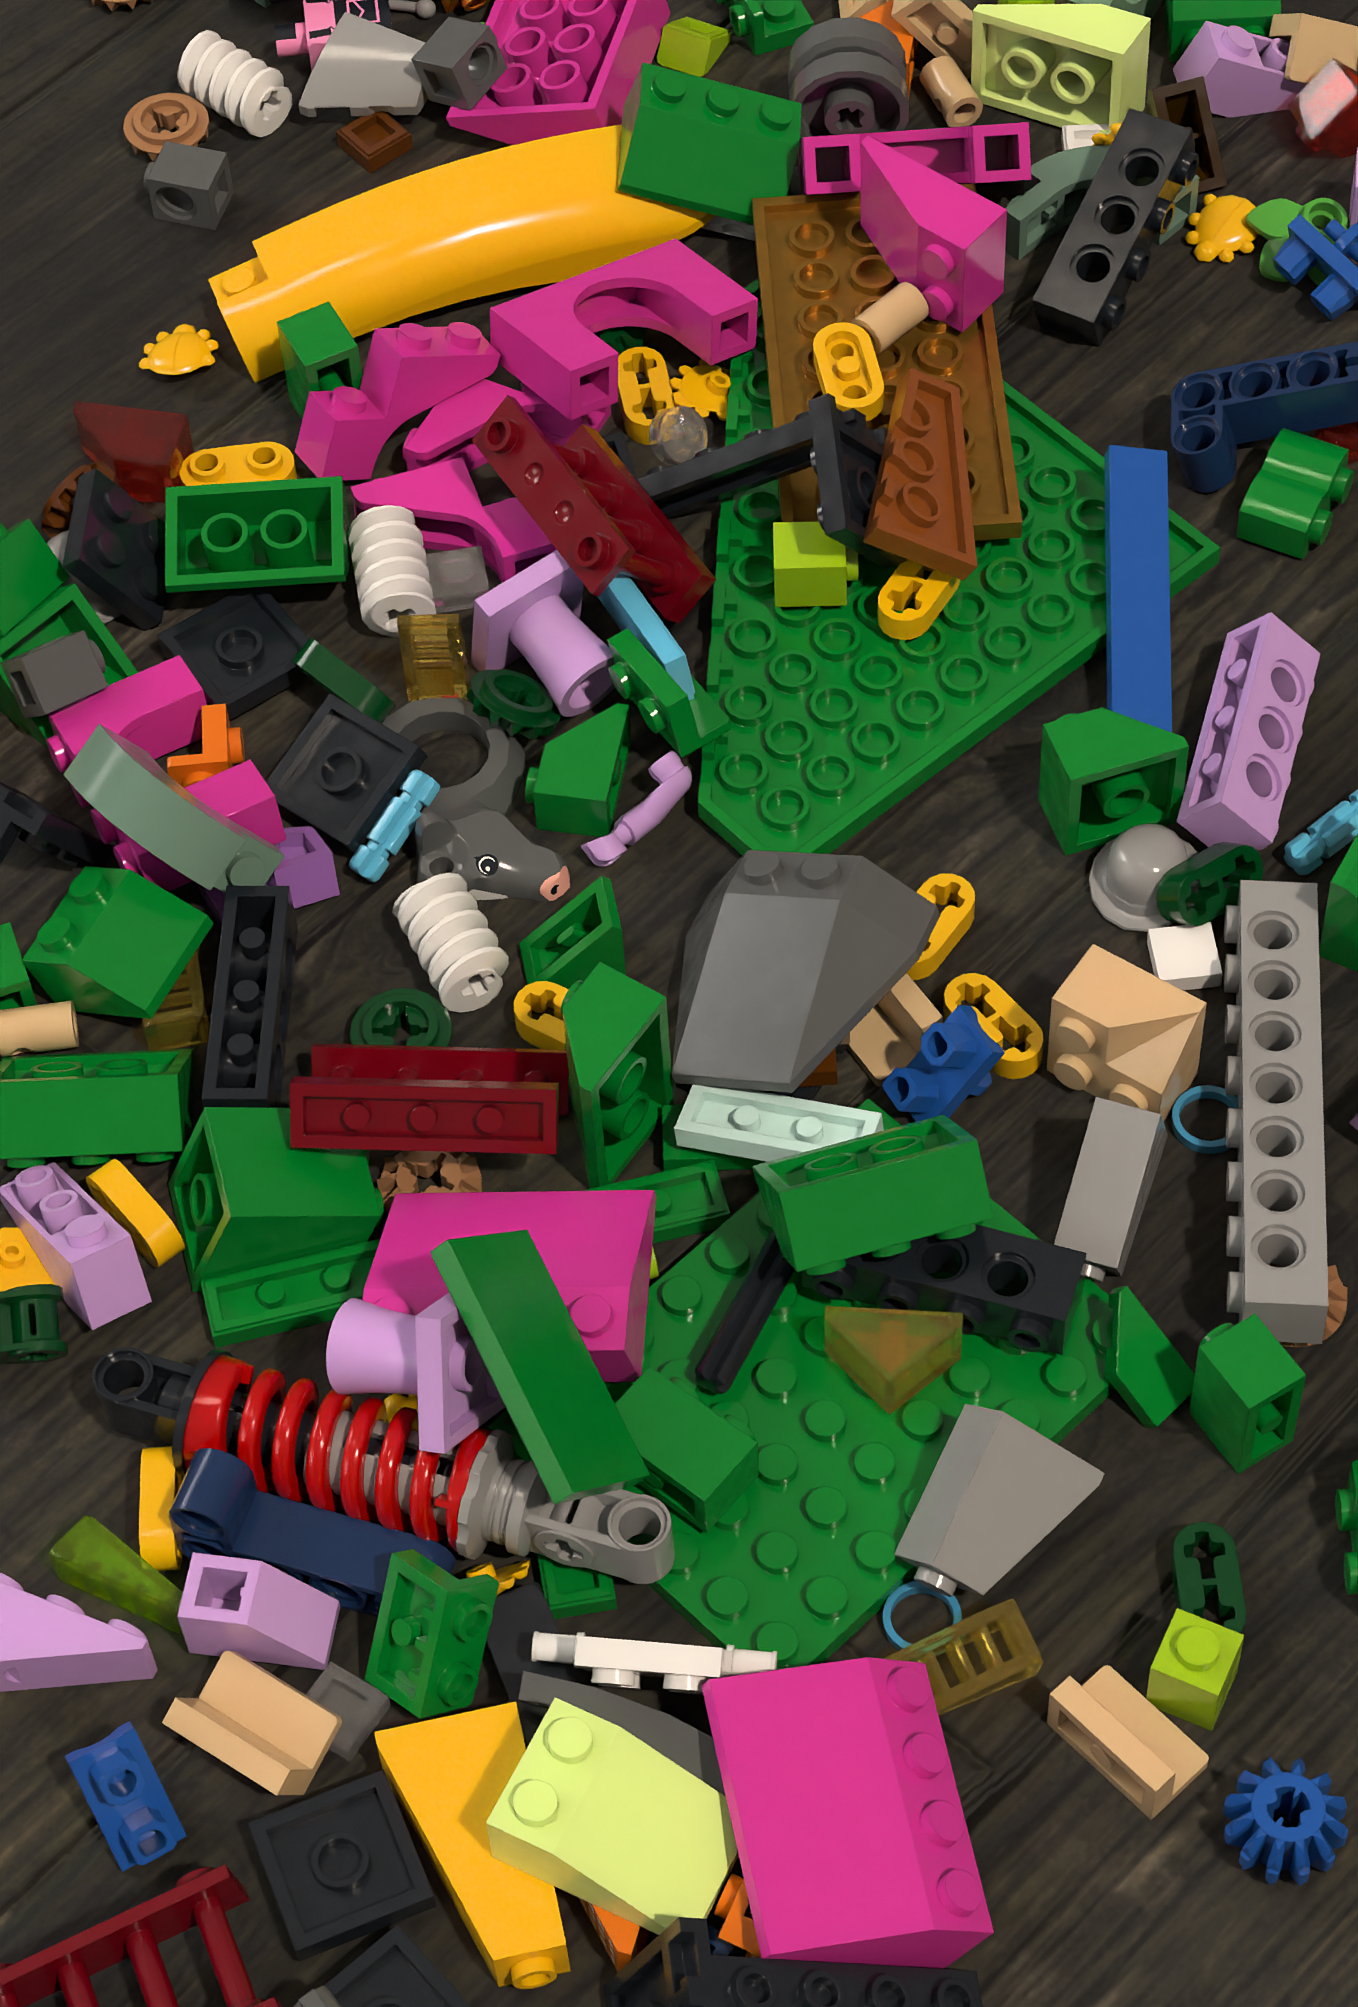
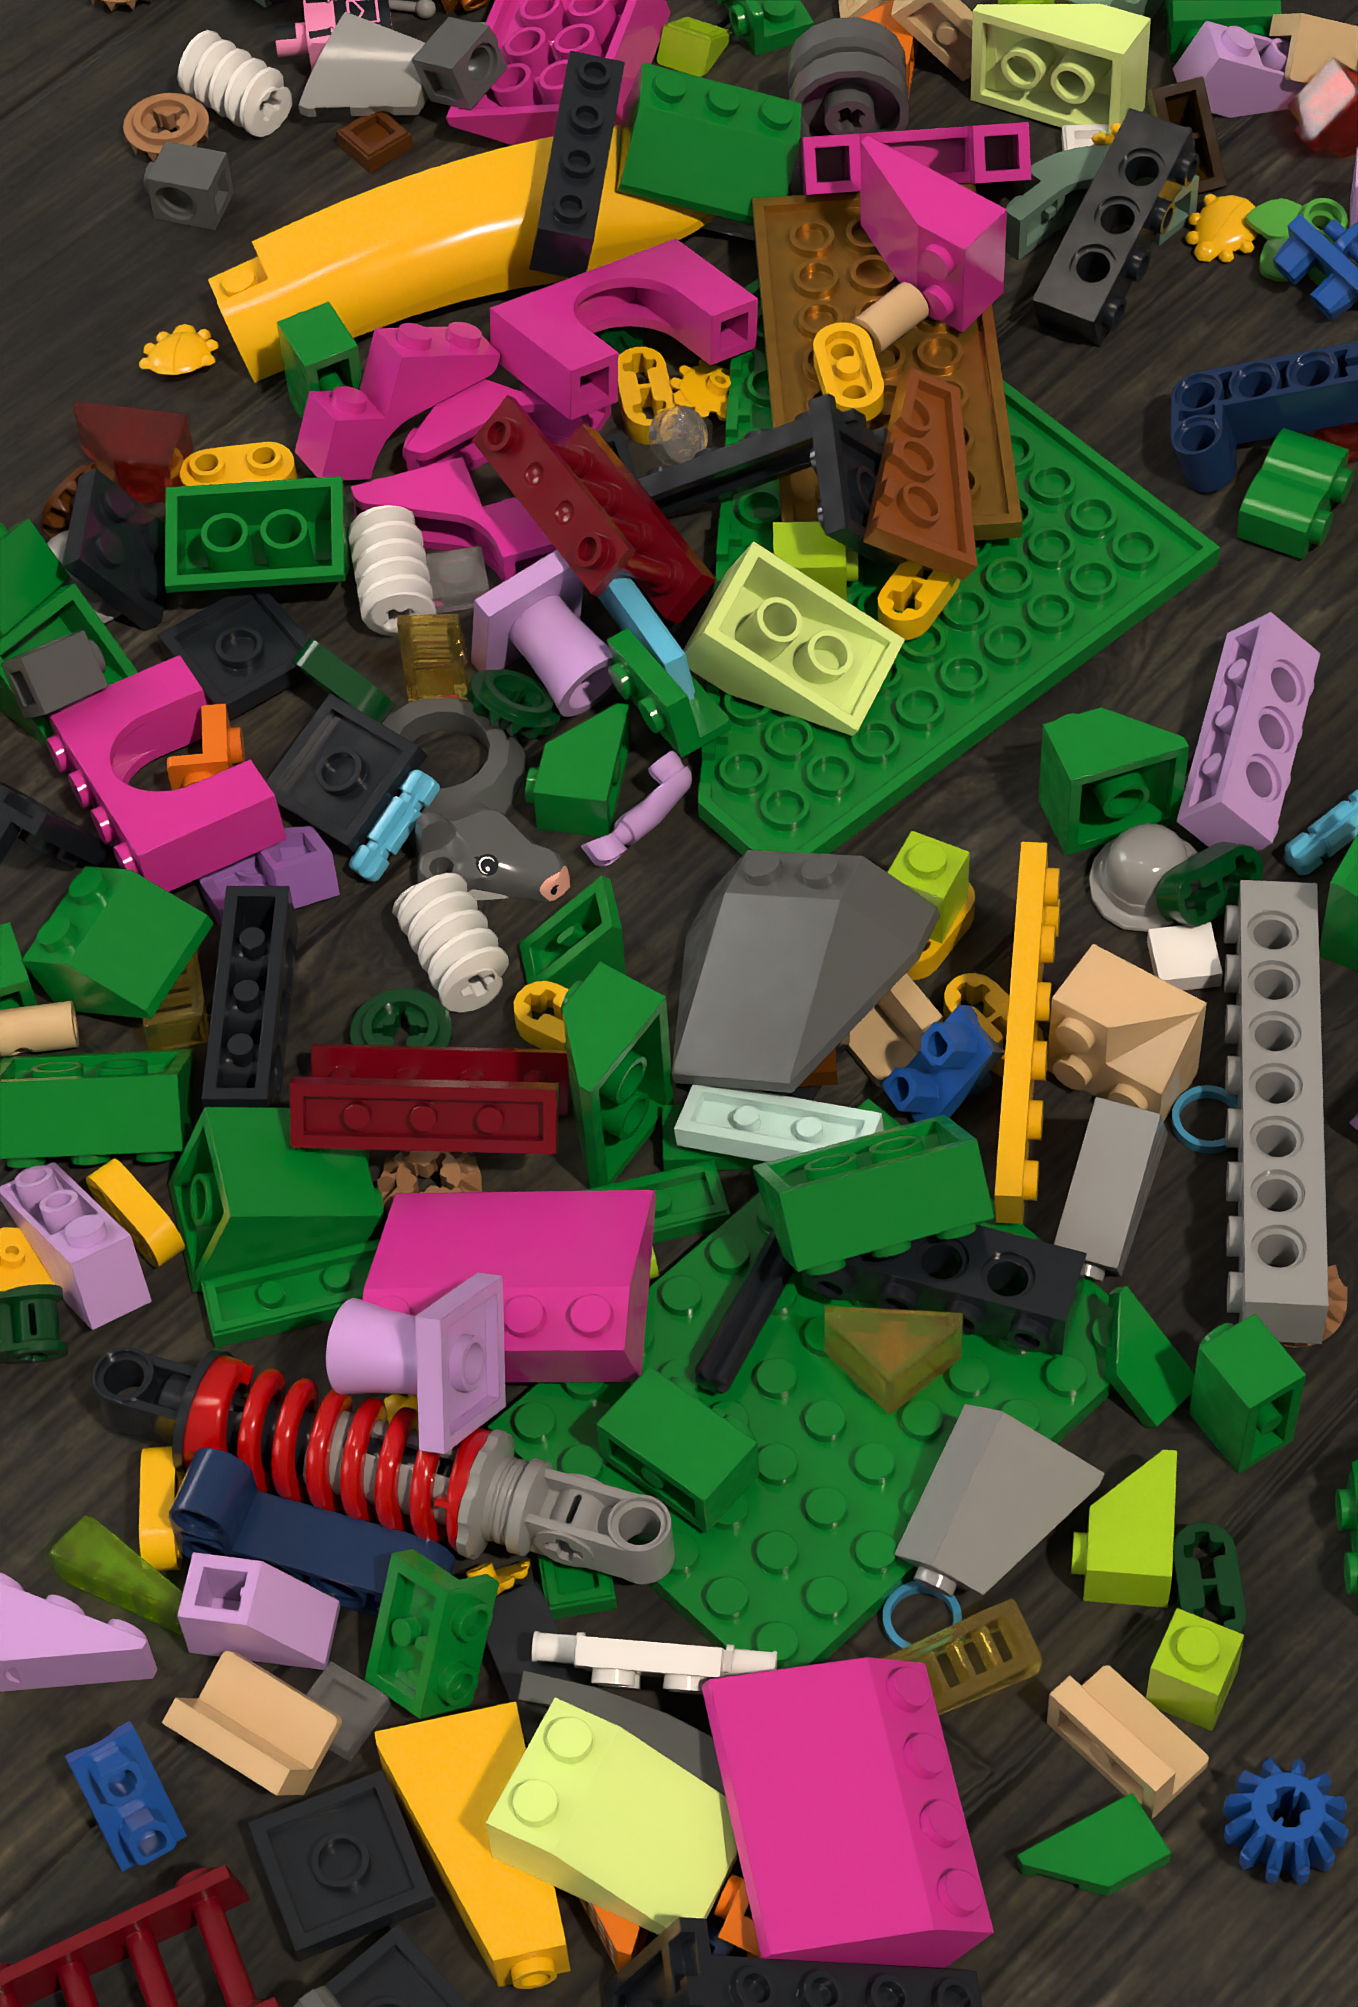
sand green arch [63,724,285,893] -> none
green tile [430,1229,650,1505] -> none
tan piece [920,56,983,127] -> none
blue tile [1104,445,1172,732] -> none
none -> black brick [529,51,625,278]
none -> yellowish green slope [683,541,905,736]
none -> lime brick [887,831,970,943]
none -> yellow wing [994,842,1060,1224]
none -> green tile [1016,1793,1171,1897]
none -> lime slope [1071,1450,1177,1608]

